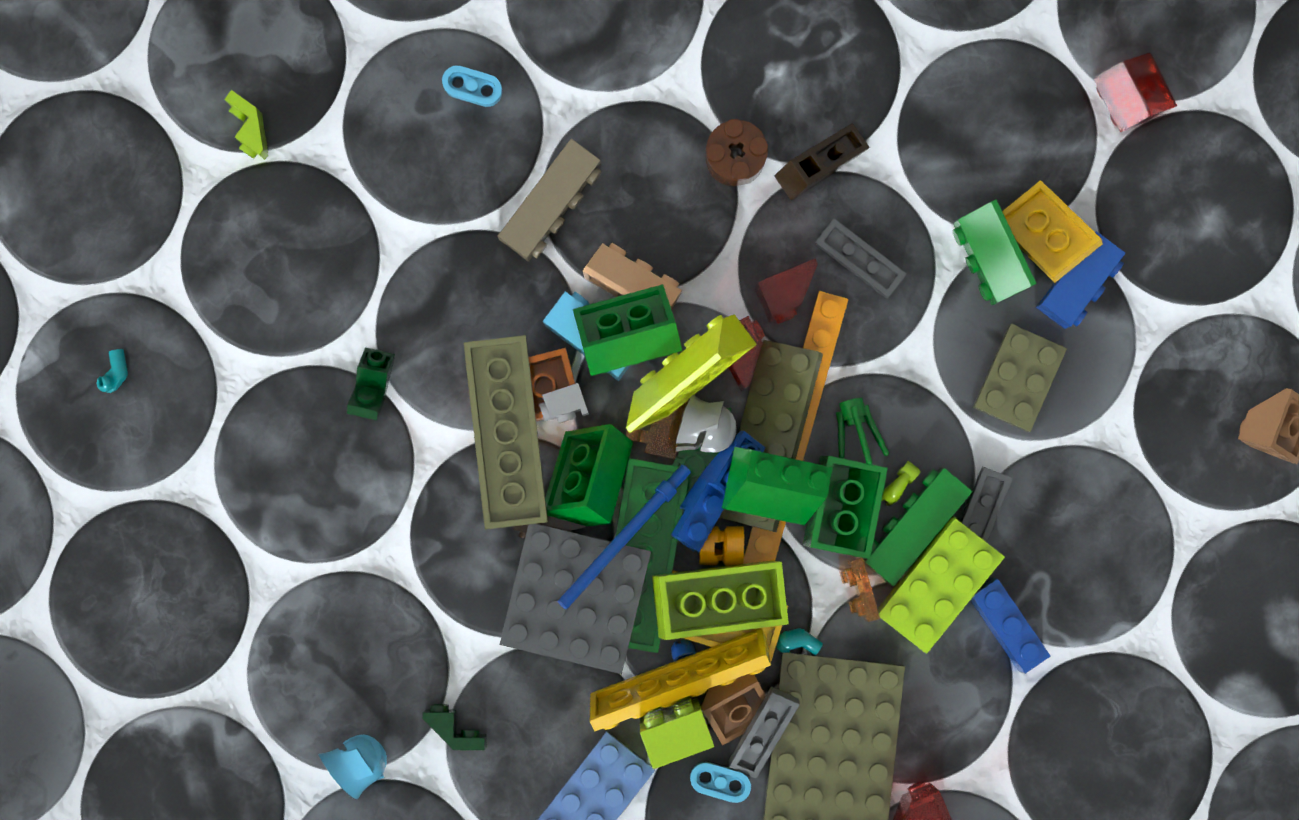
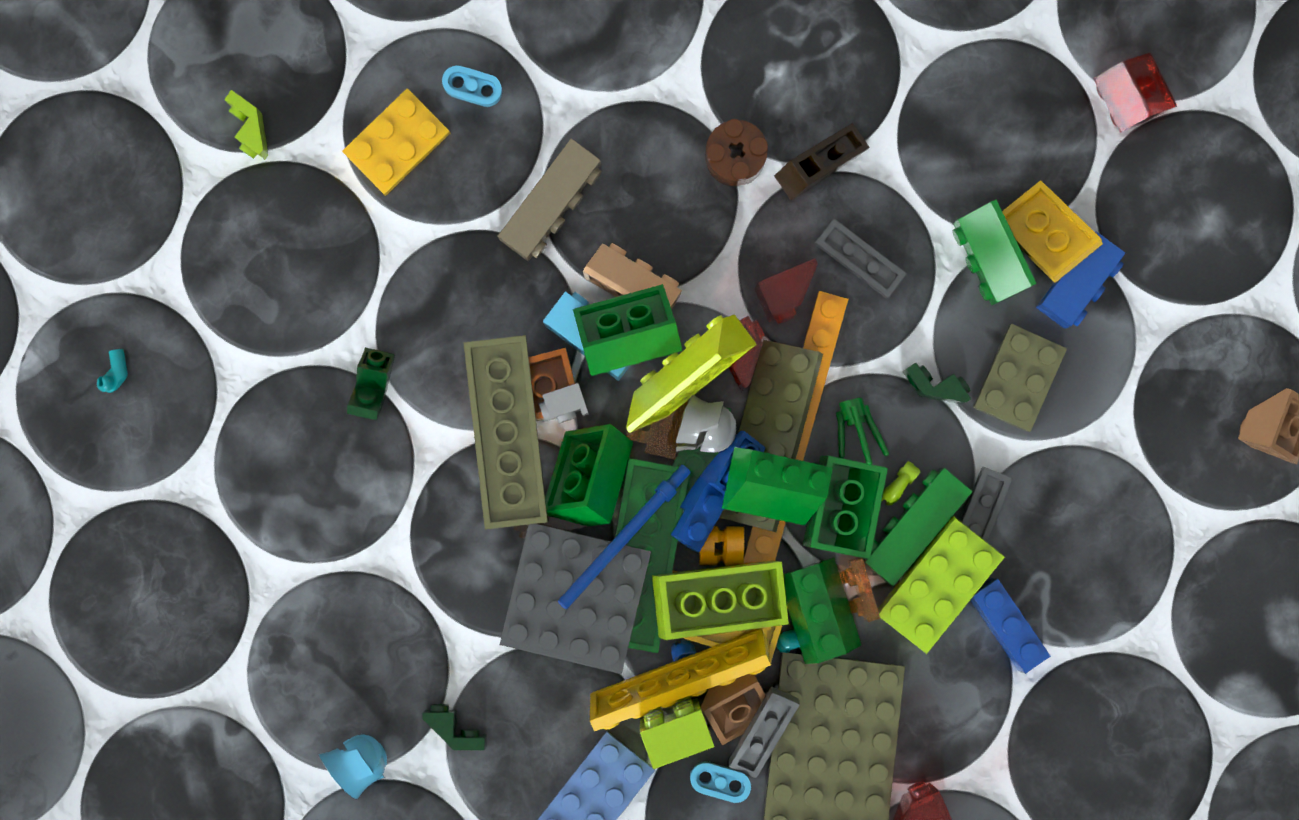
none -> yellow plate [342,88,450,196]
none -> green slope [783,557,862,664]
none -> dark green slope [902,363,971,404]

